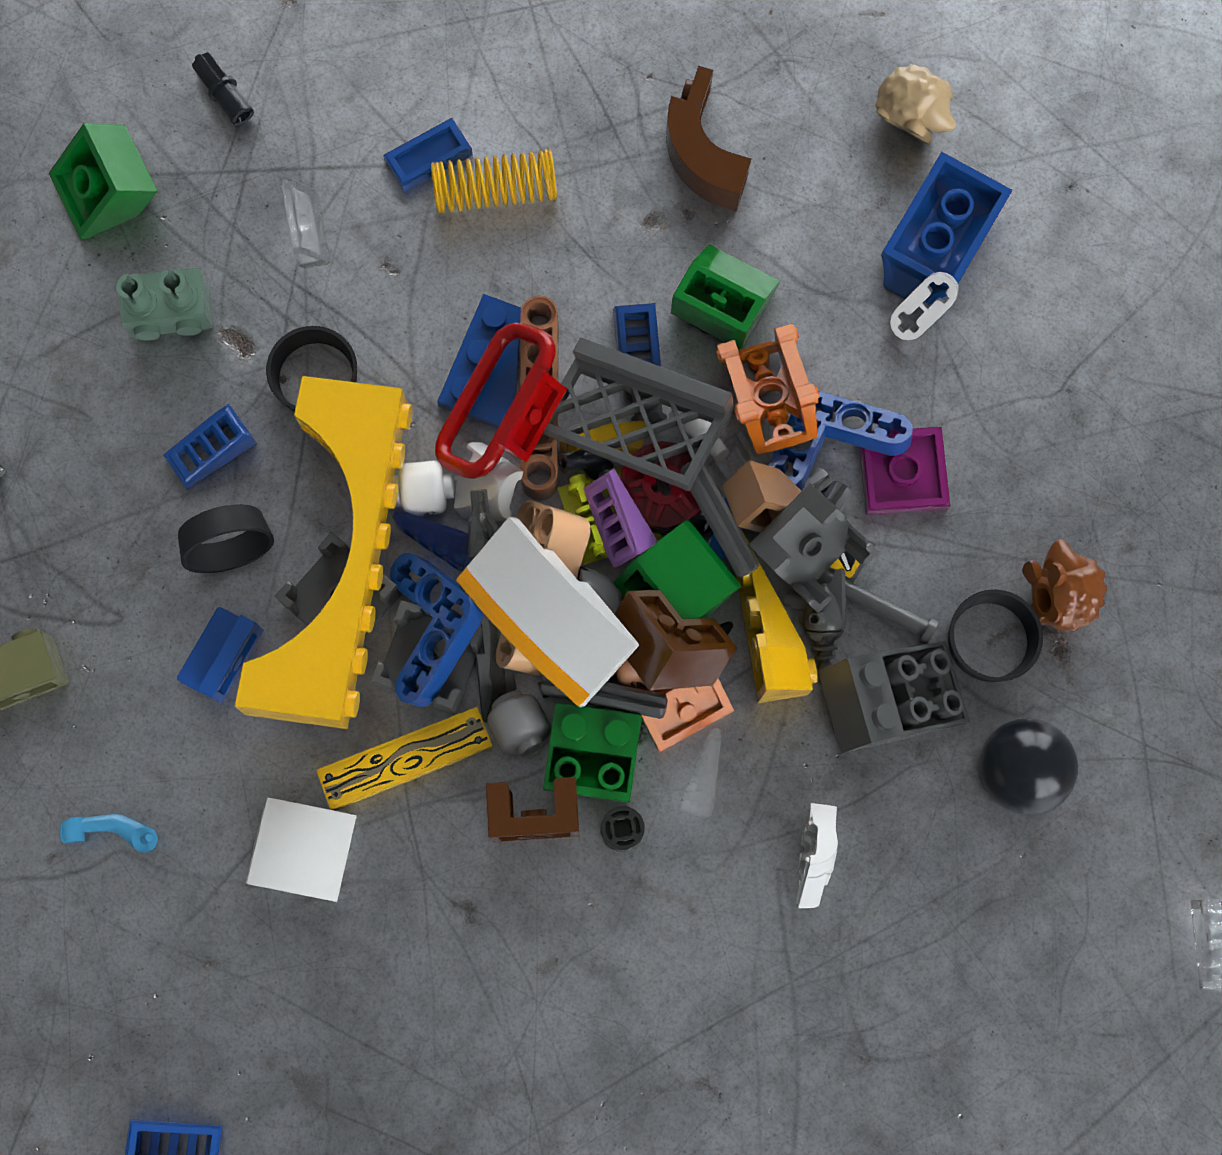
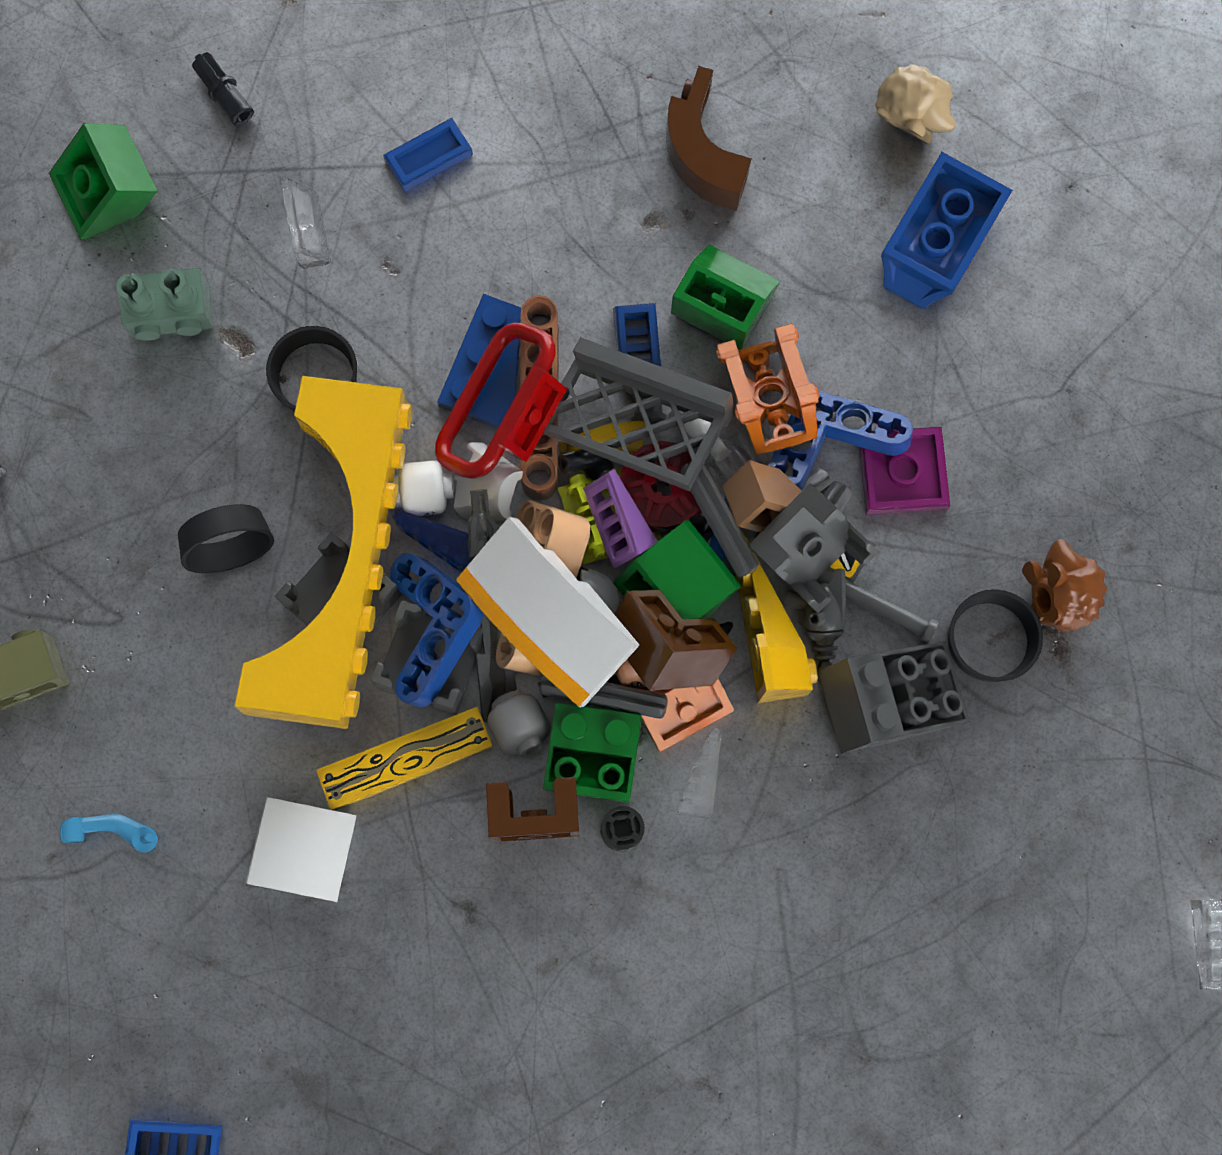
blue slope [163,404,257,489] -> none
blue panel [177,607,264,704] -> none
yellow piece [431,149,557,214] -> none
white piece [796,803,838,909] -> none
white beam [890,272,959,341] -> none
black piece [979,718,1078,815] -> none

